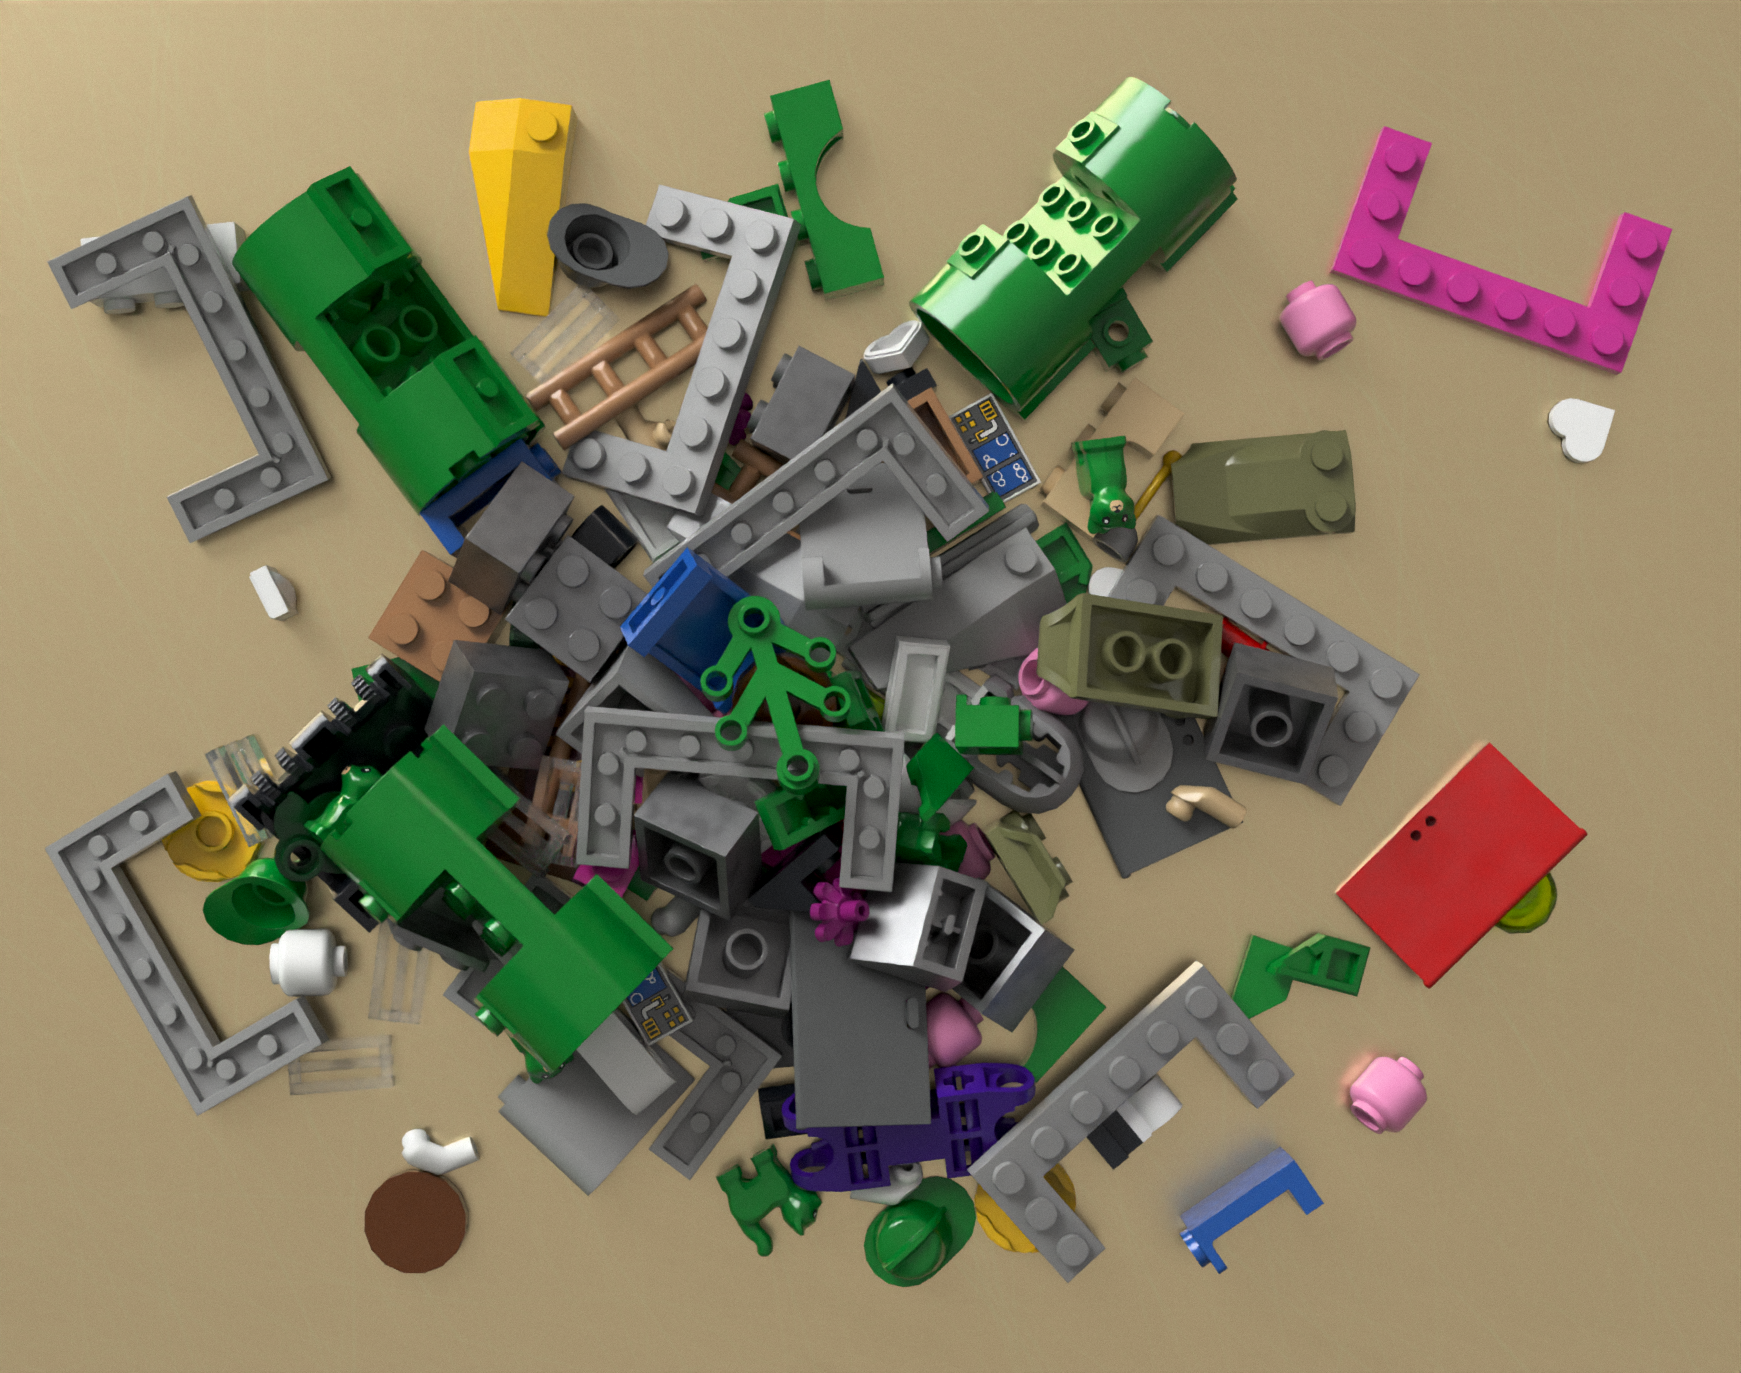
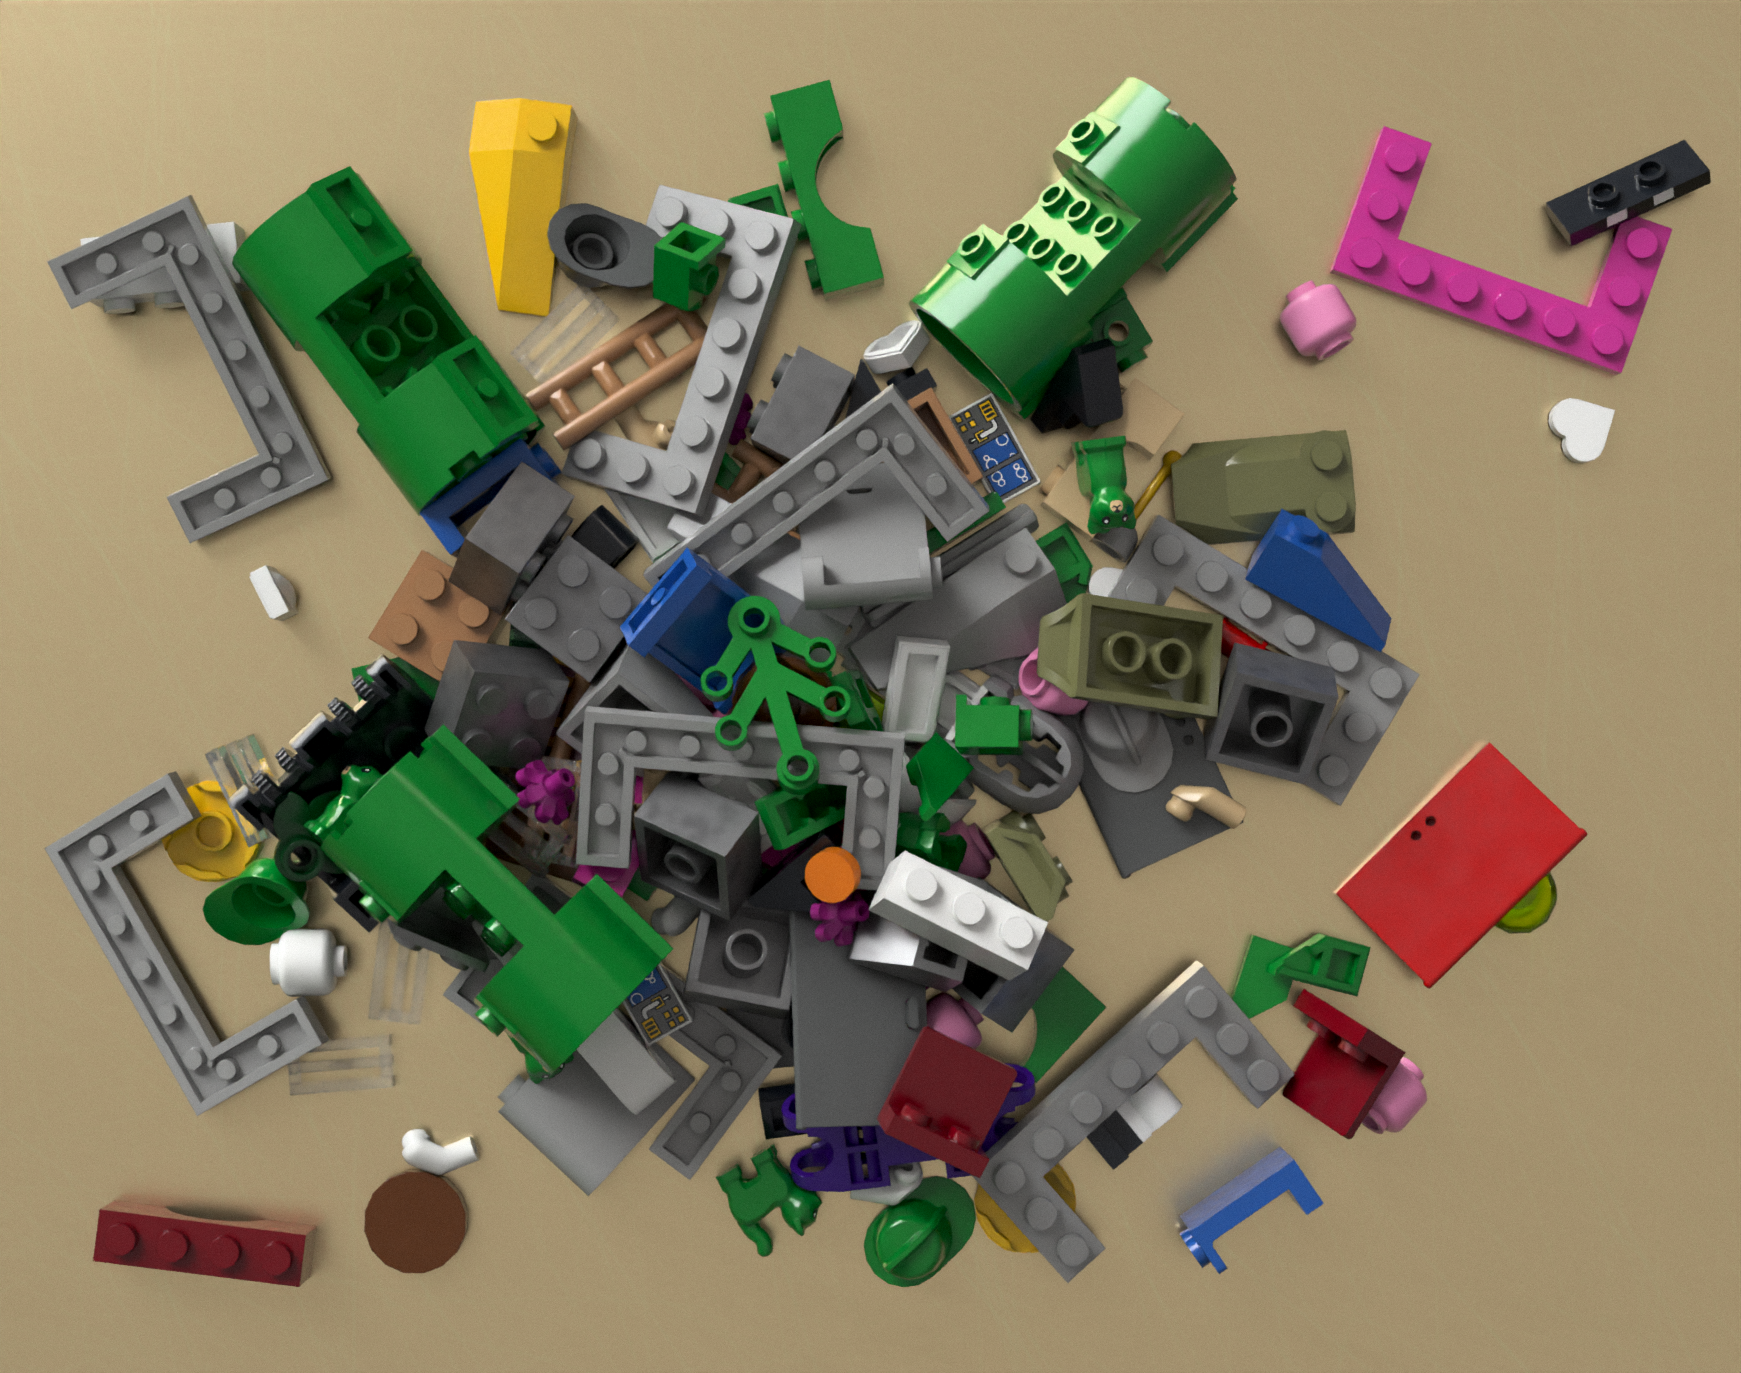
none -> dark red arch [93,1200,317,1287]
none -> magenta plant [516,760,575,825]
none -> green brick [653,222,726,311]
none -> orange tile [805,847,861,903]
none -> white brick [868,850,1048,981]
none -> dark red bracket [877,1026,1017,1178]
none -> black slope [1030,338,1123,434]
none -> blue slope [1245,509,1392,652]
none -> dark red bracket [1283,989,1406,1139]
none -> black plate [1546,140,1711,246]

